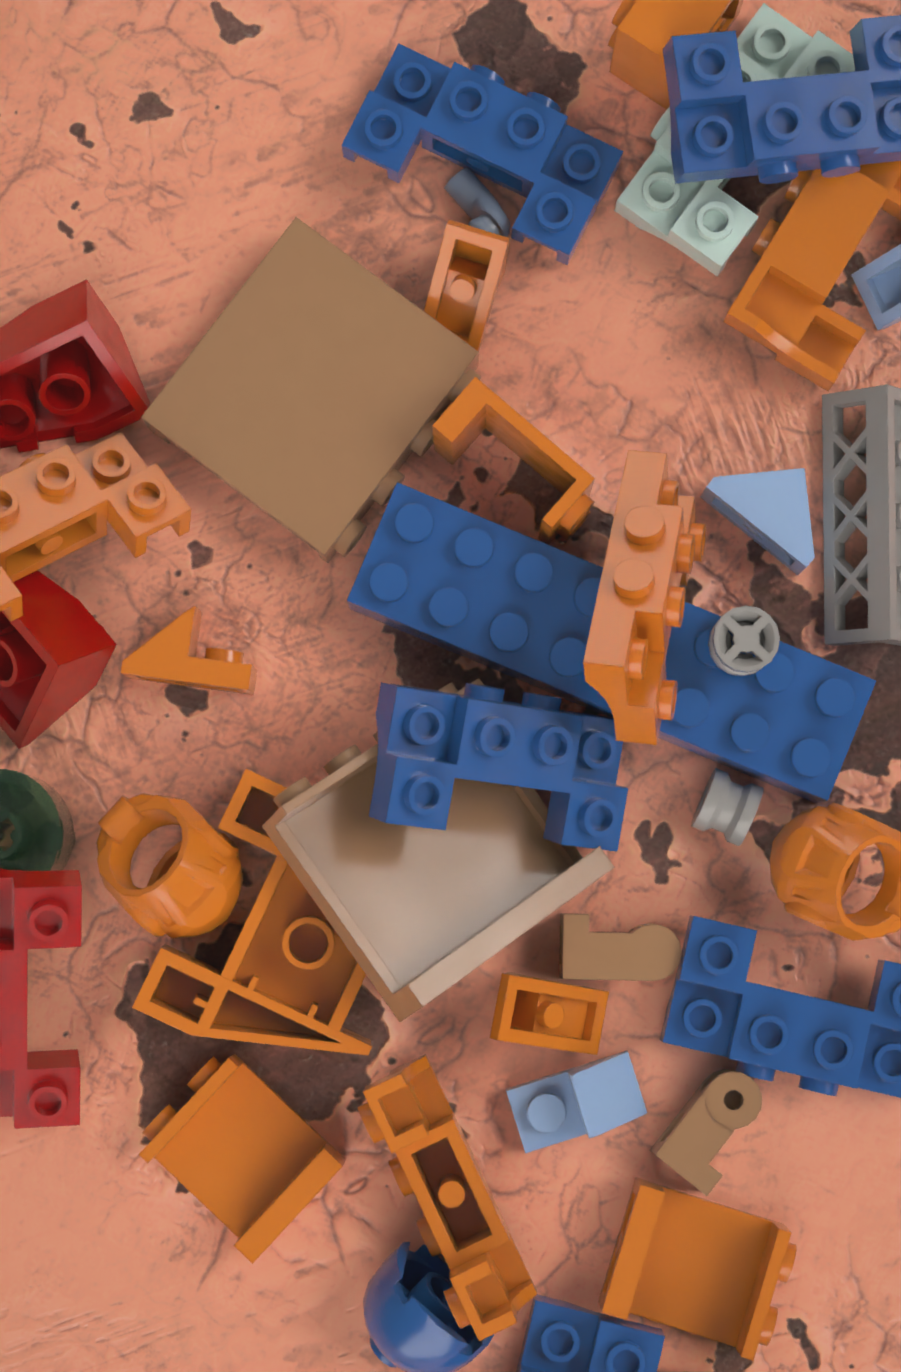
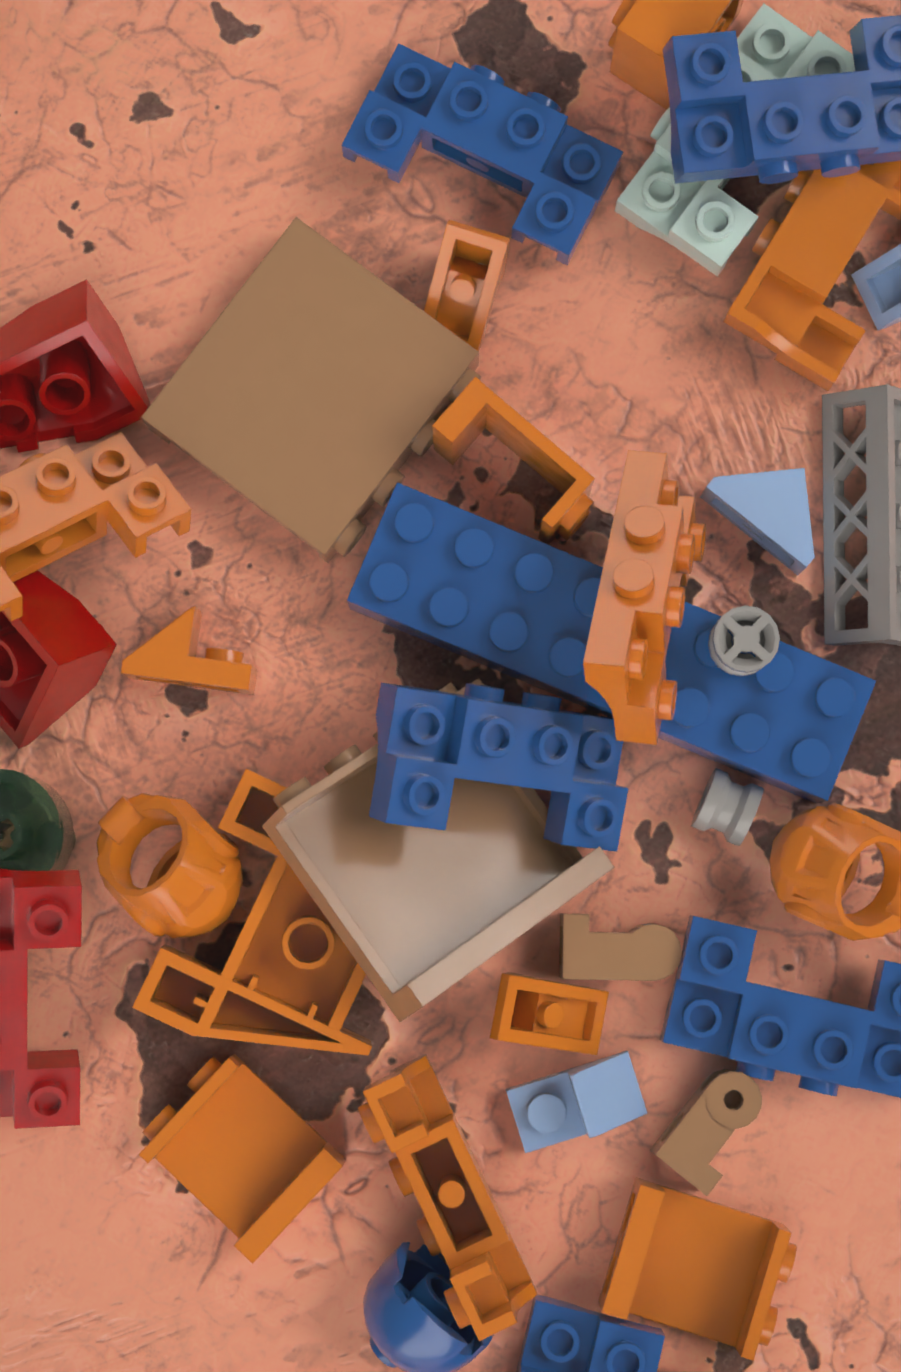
sand blue arm [444,167,511,237] -> none

